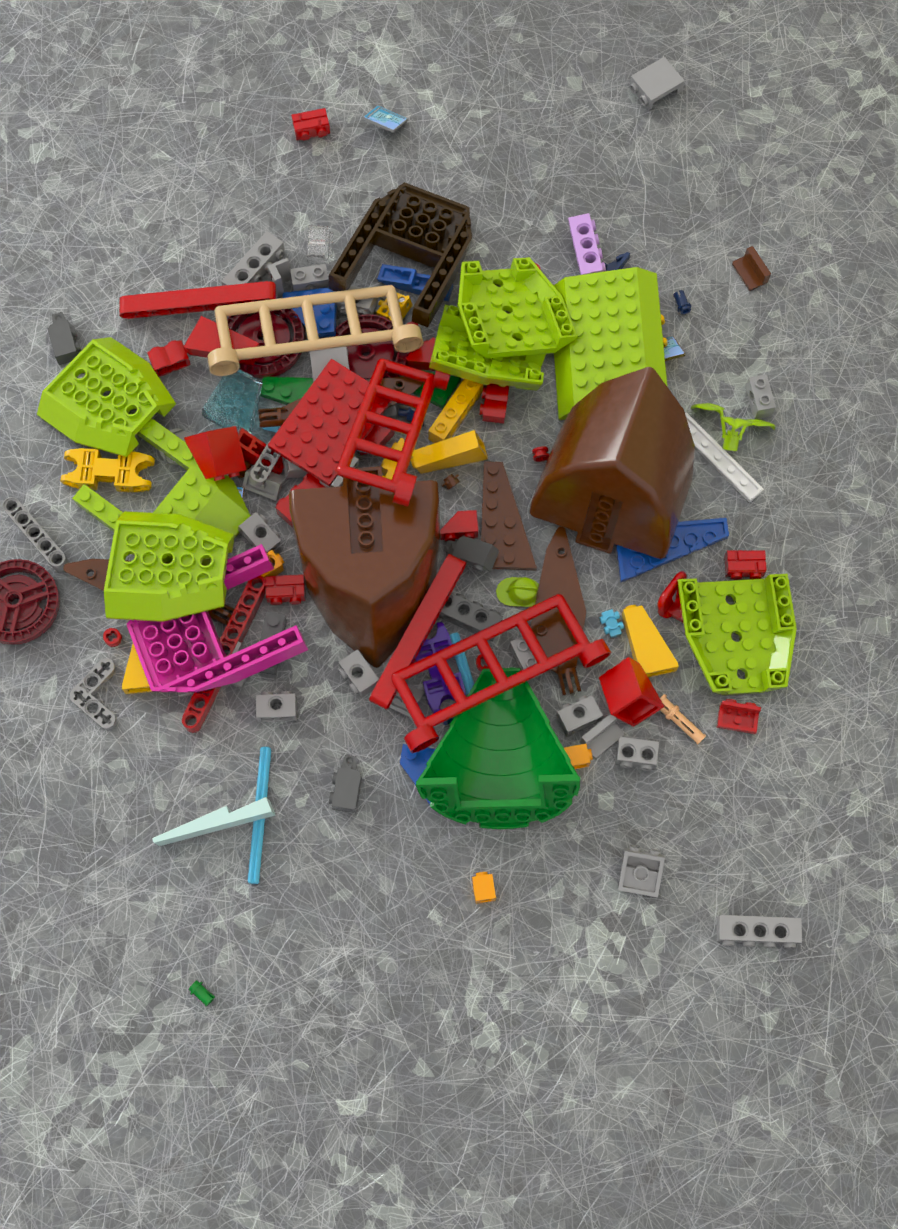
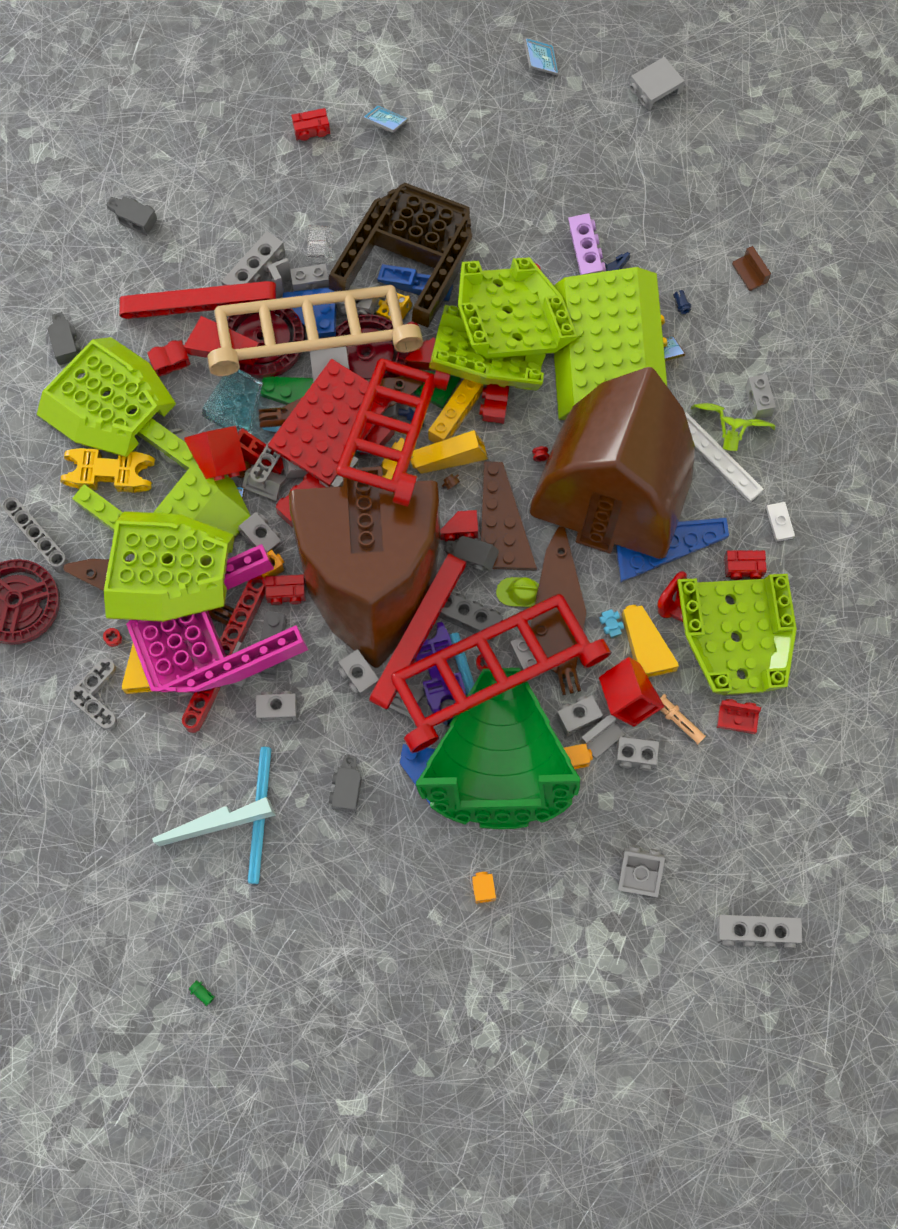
none -> dark grey hinge [106,196,157,236]
none -> piece [524,38,559,75]
none -> white plate [766,502,795,542]

